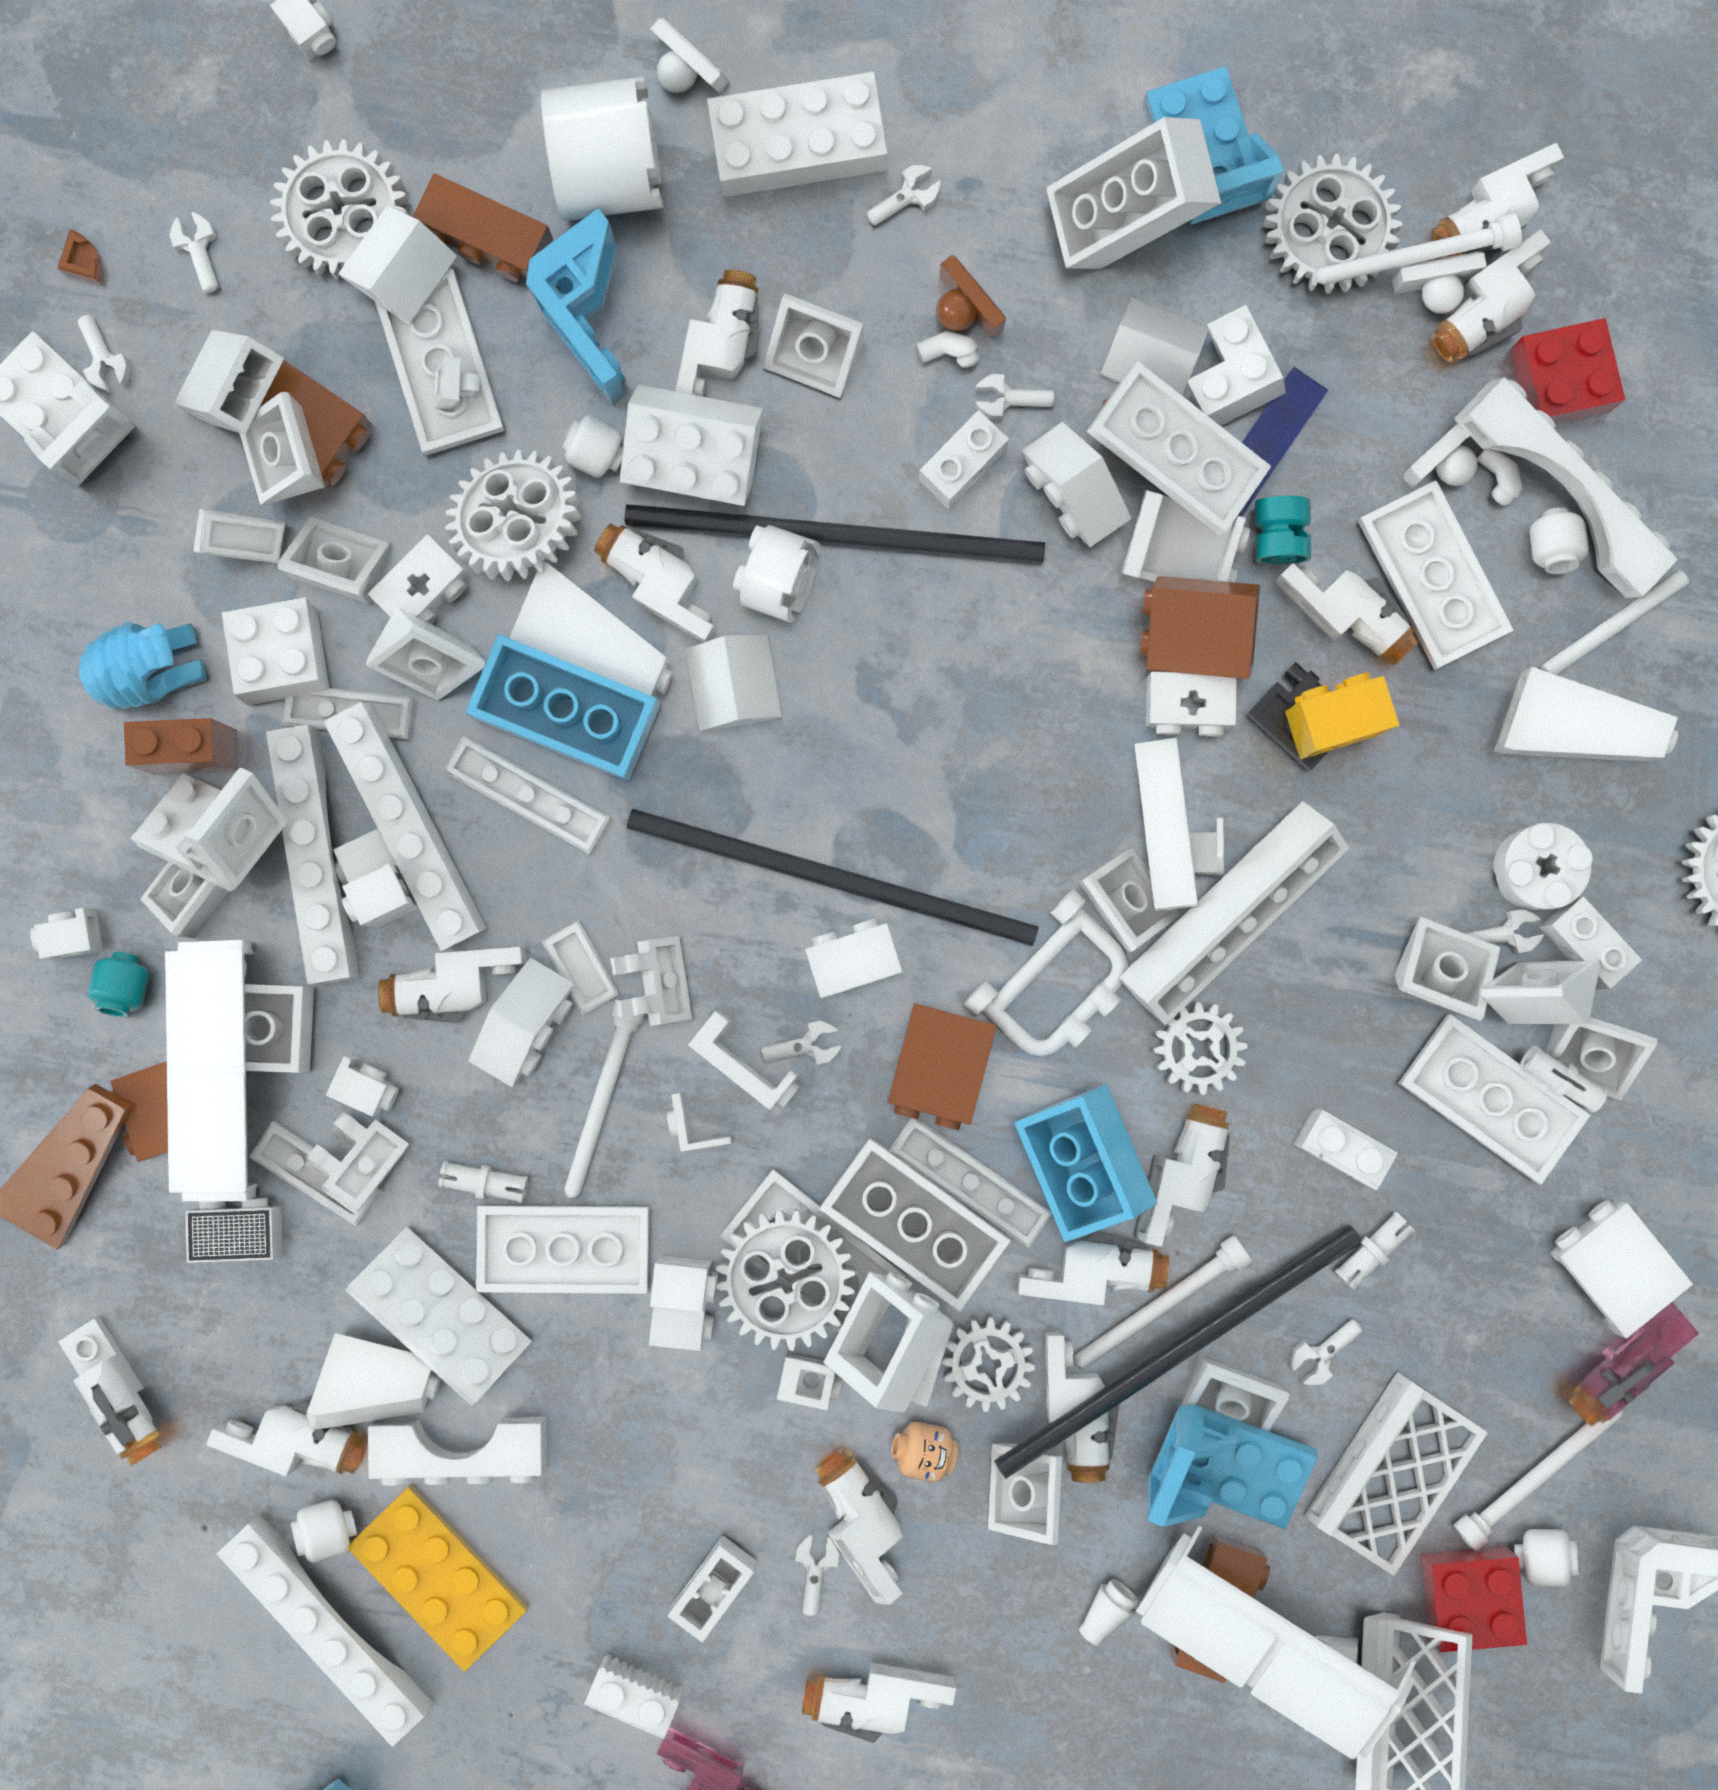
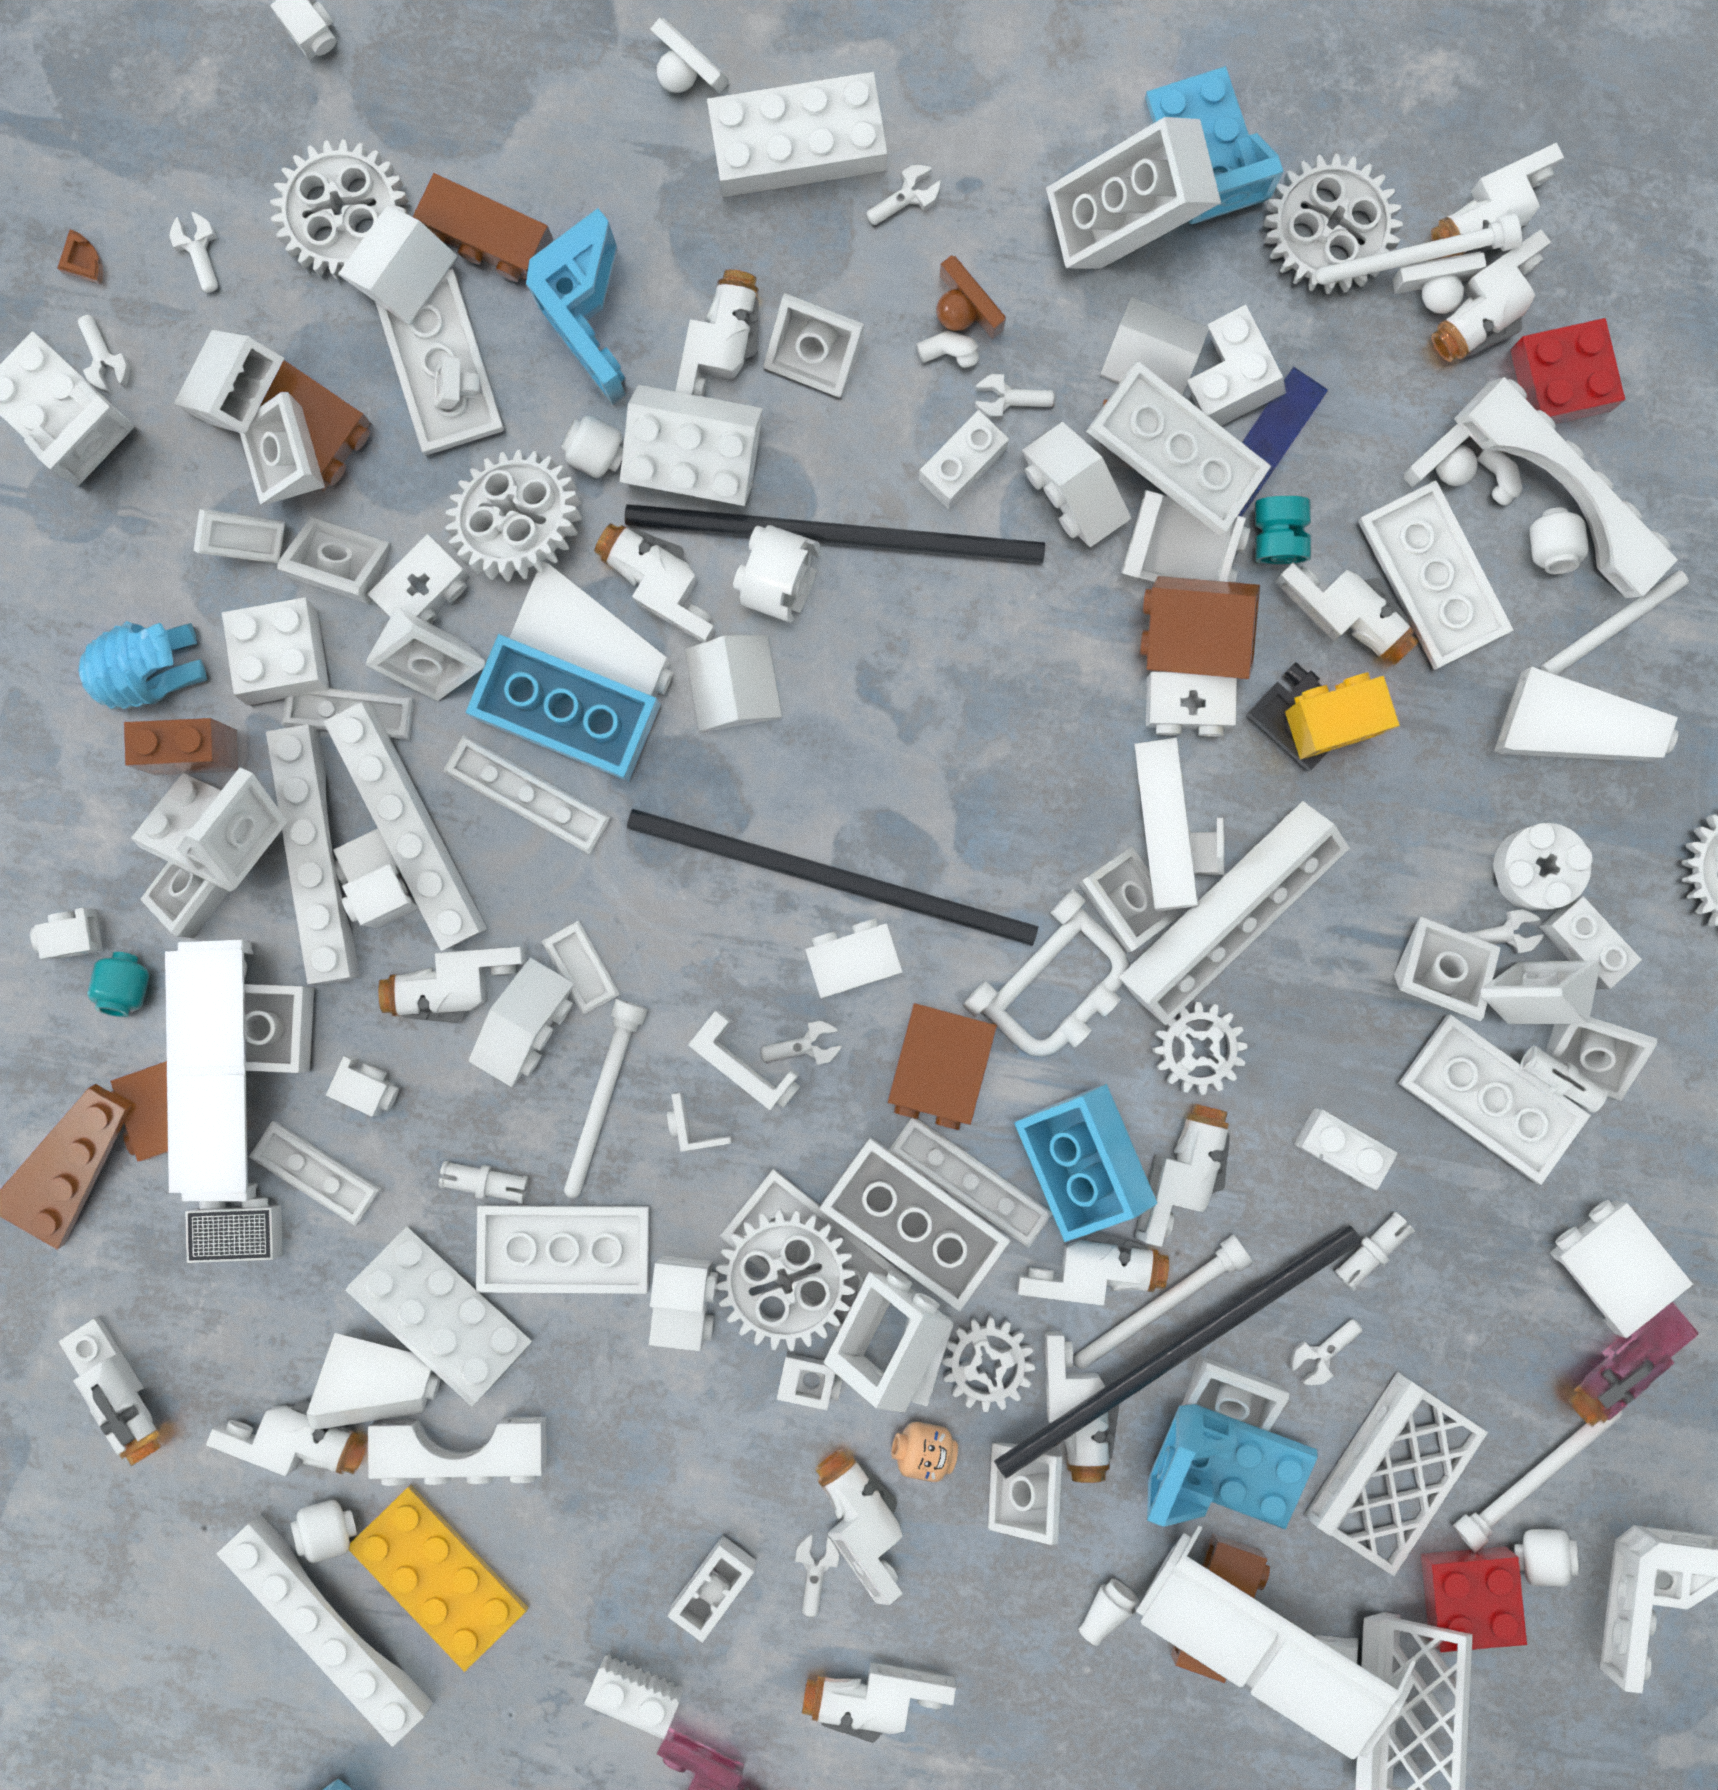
white plate [304,1112,409,1215] -> none
white brick [541,76,664,221] -> none
white plate [610,936,693,1026] -> none

